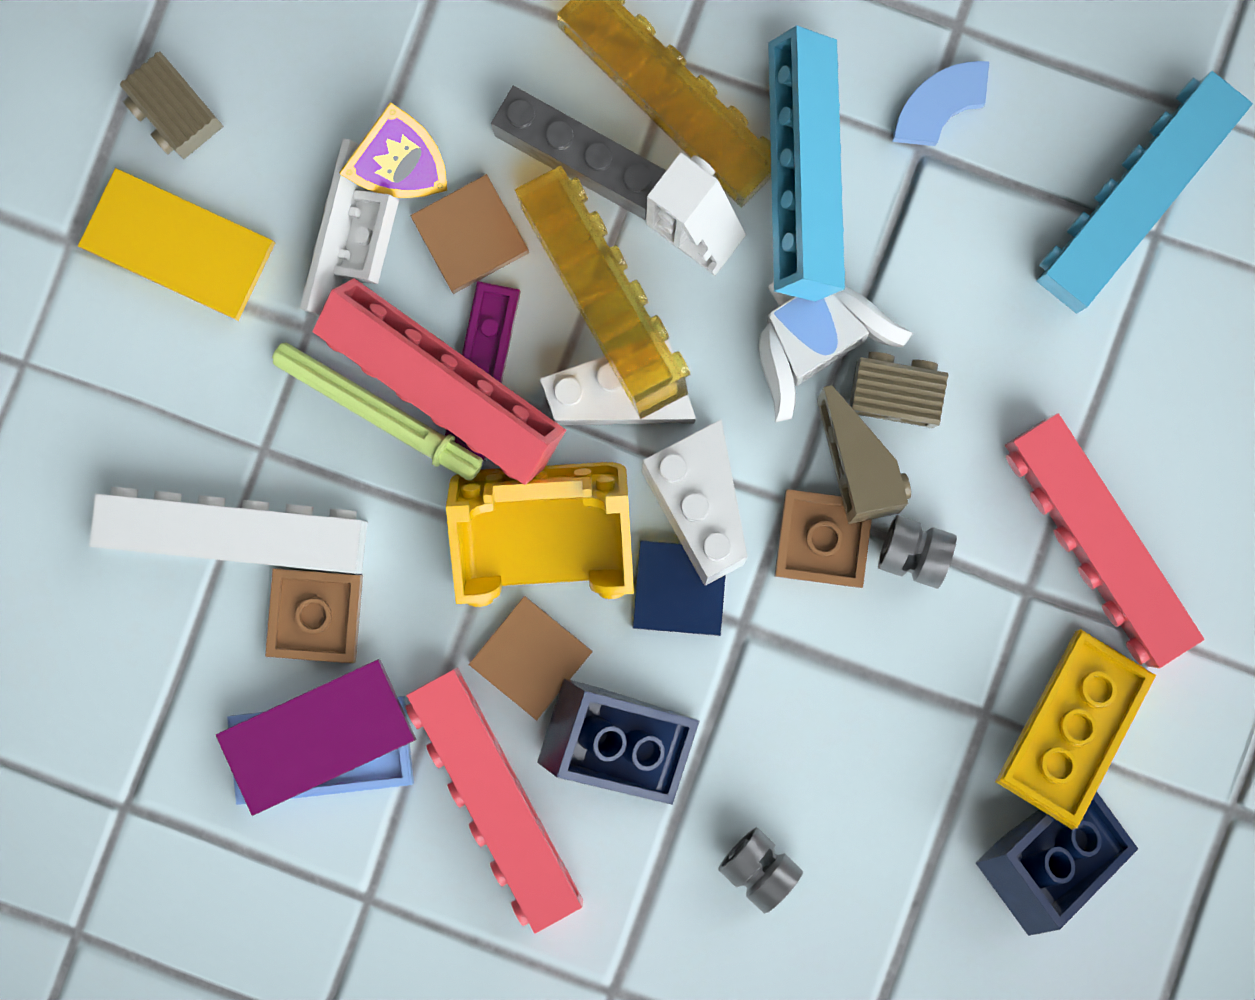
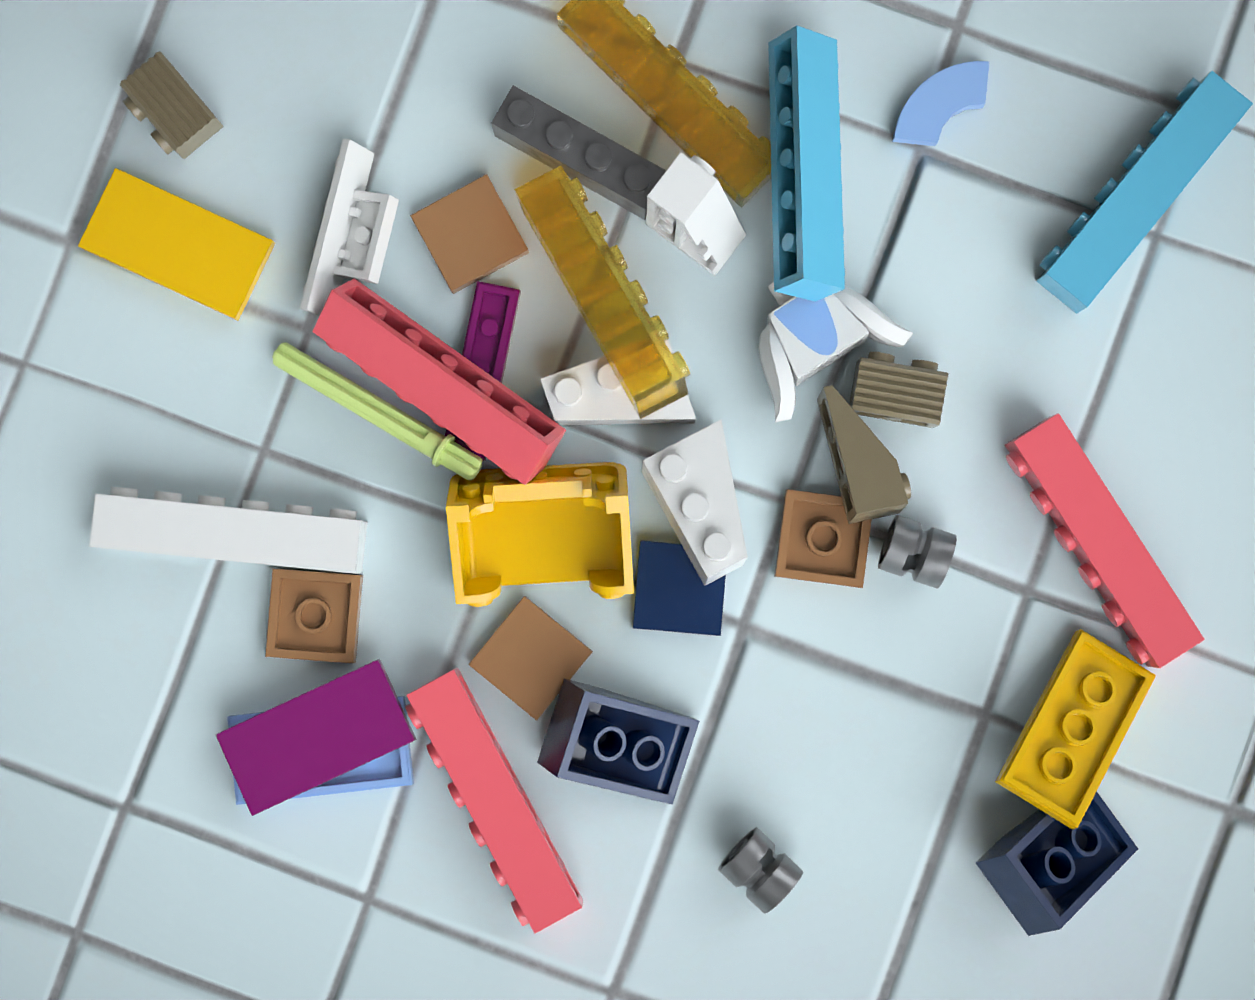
shield [339,102,447,198] -> none

